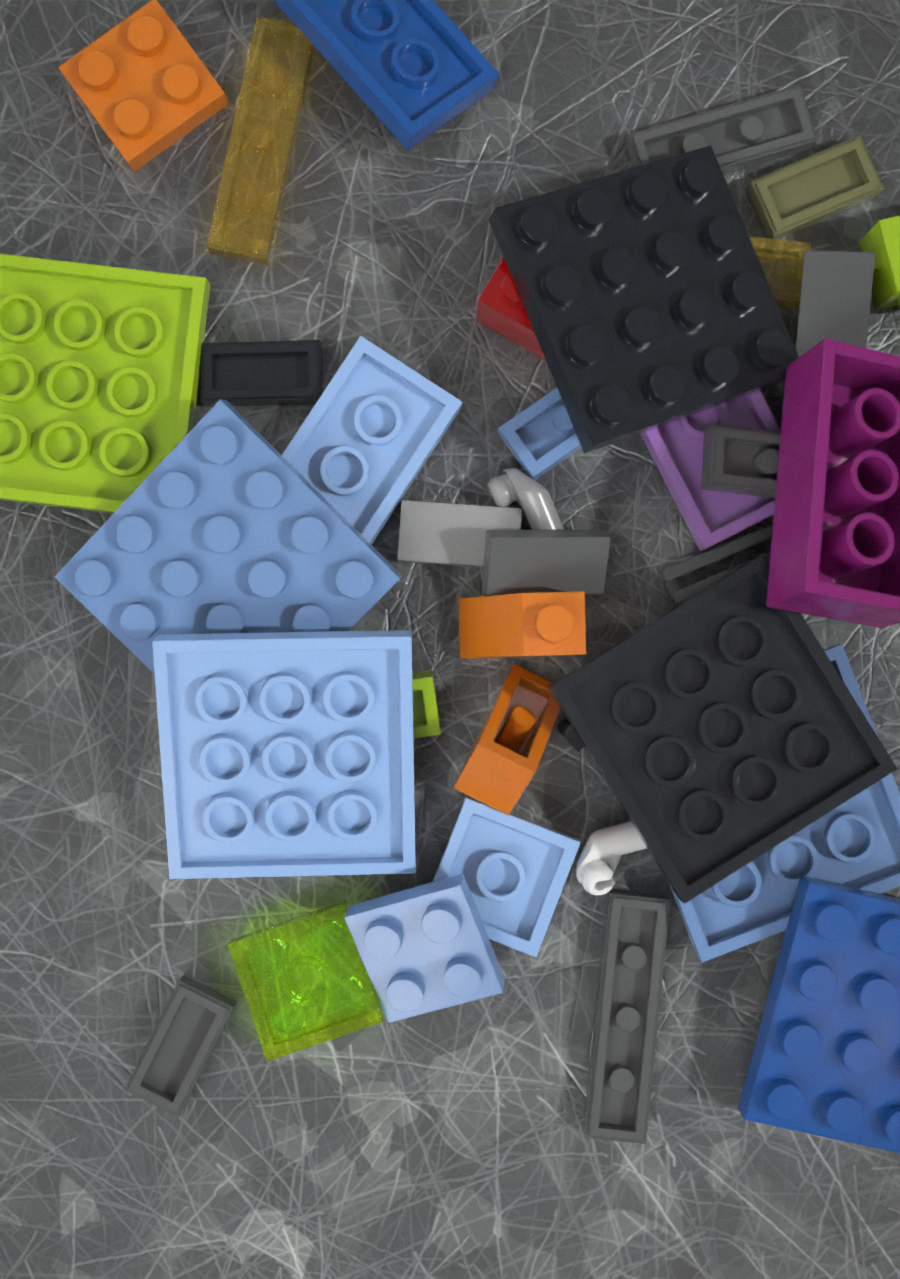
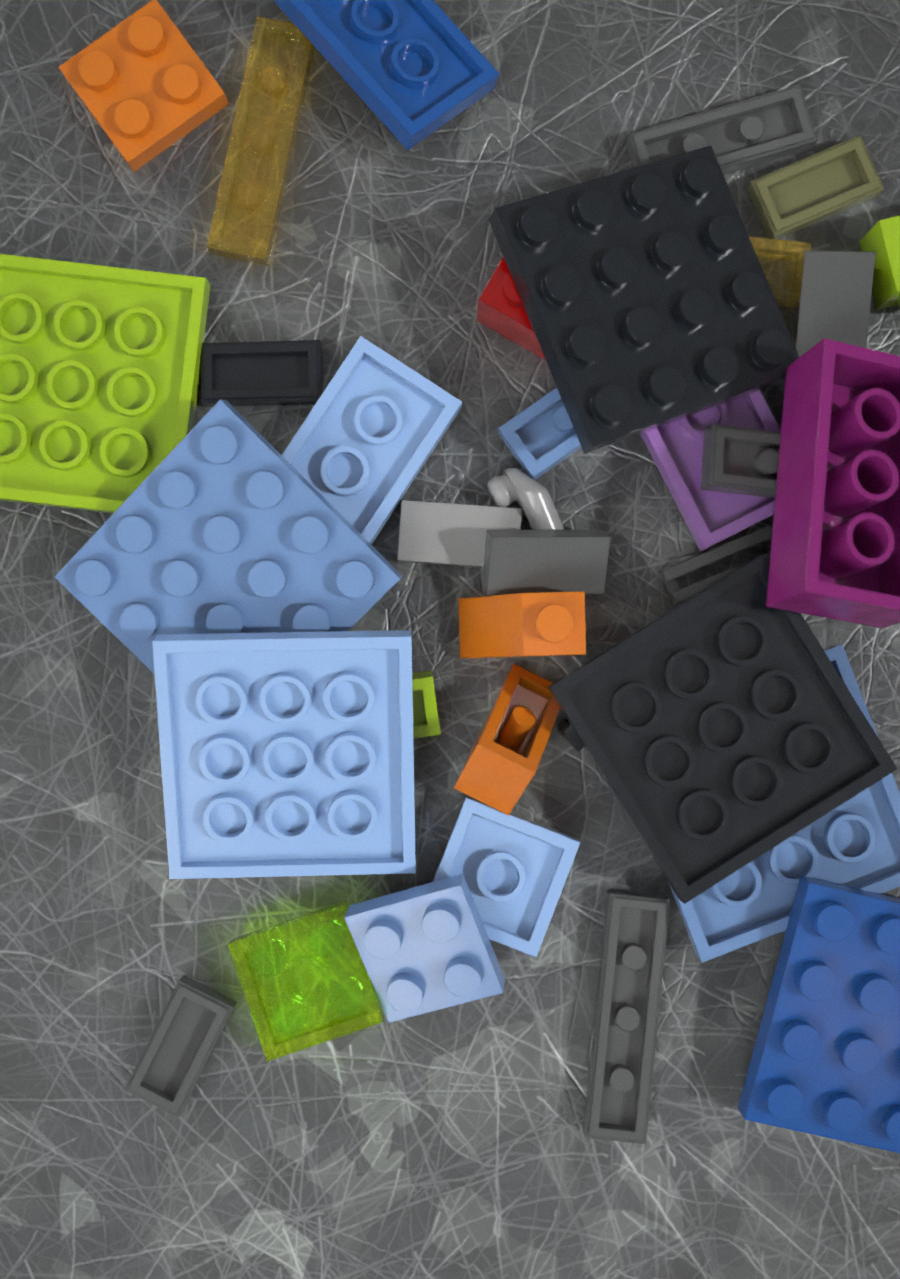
white arm [576,821,647,896] -> none

